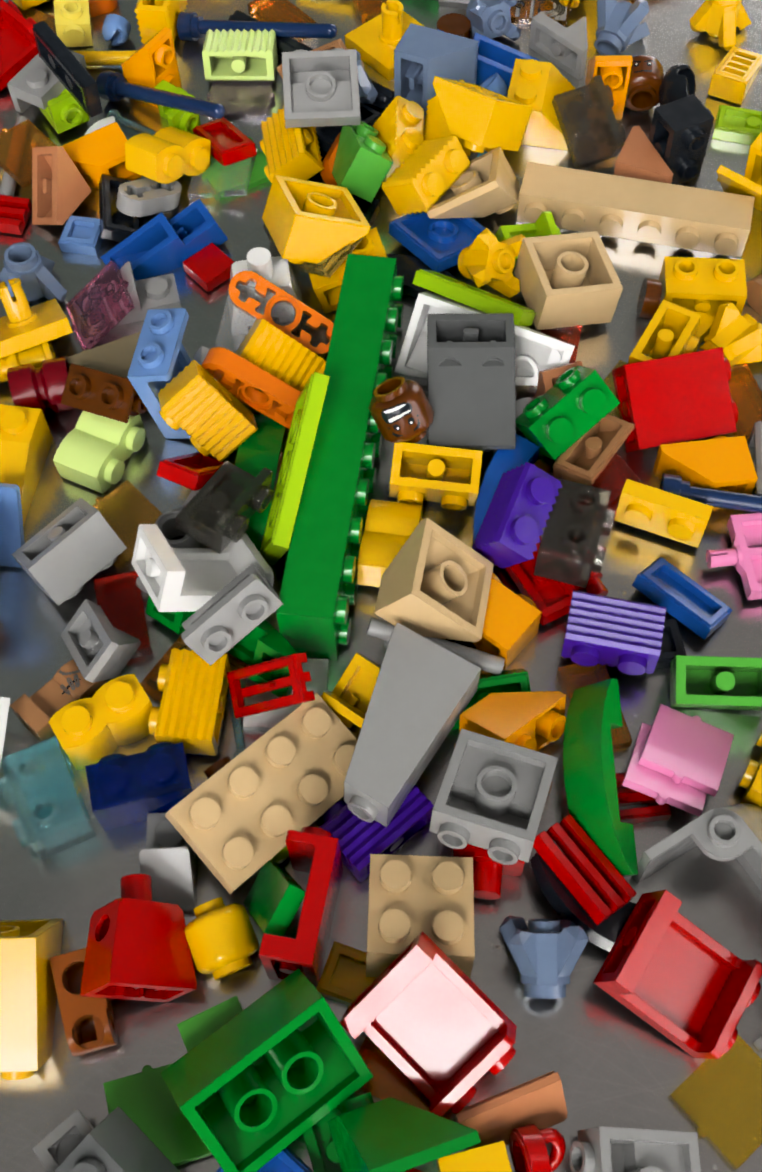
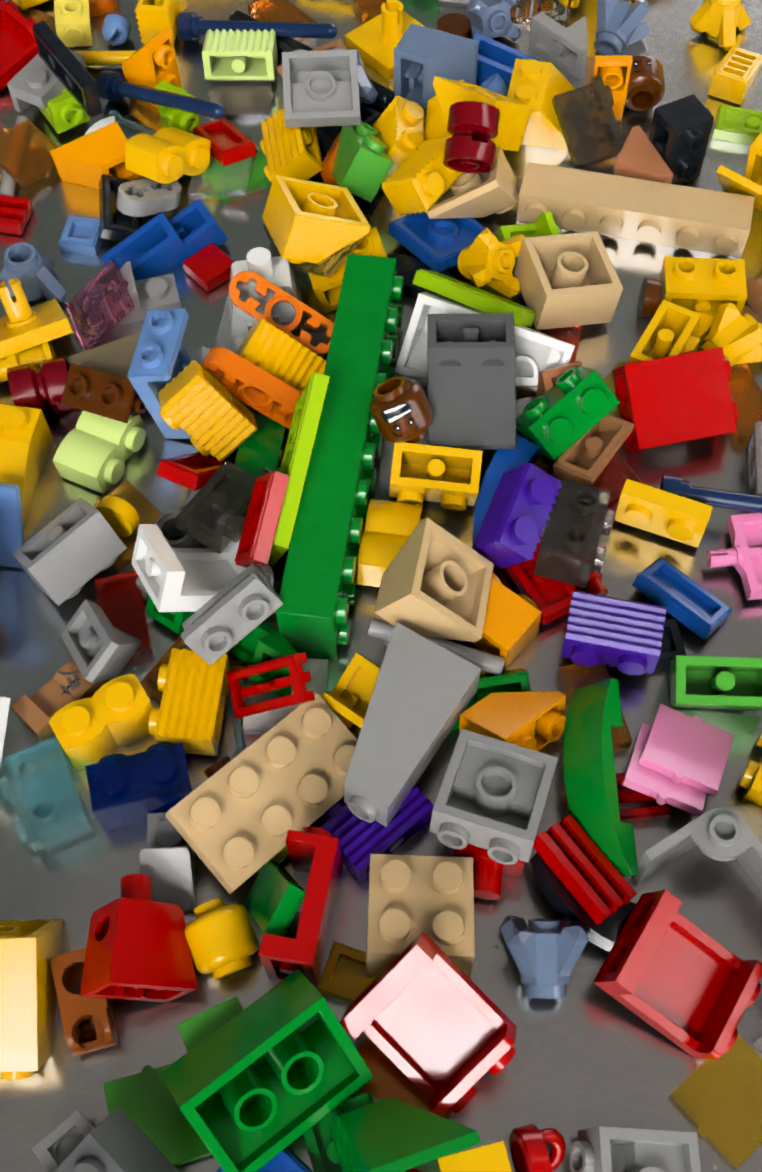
nougat slope [32,146,92,226] -> none
nougat slope [454,1071,568,1151] -> none
light orange slope [653,436,758,494] -> none
black hair [658,64,702,106] -> none
none -> yellow tile [96,496,140,537]
none -> red tile [235,471,289,568]
none -> dark red wheel [443,101,501,174]

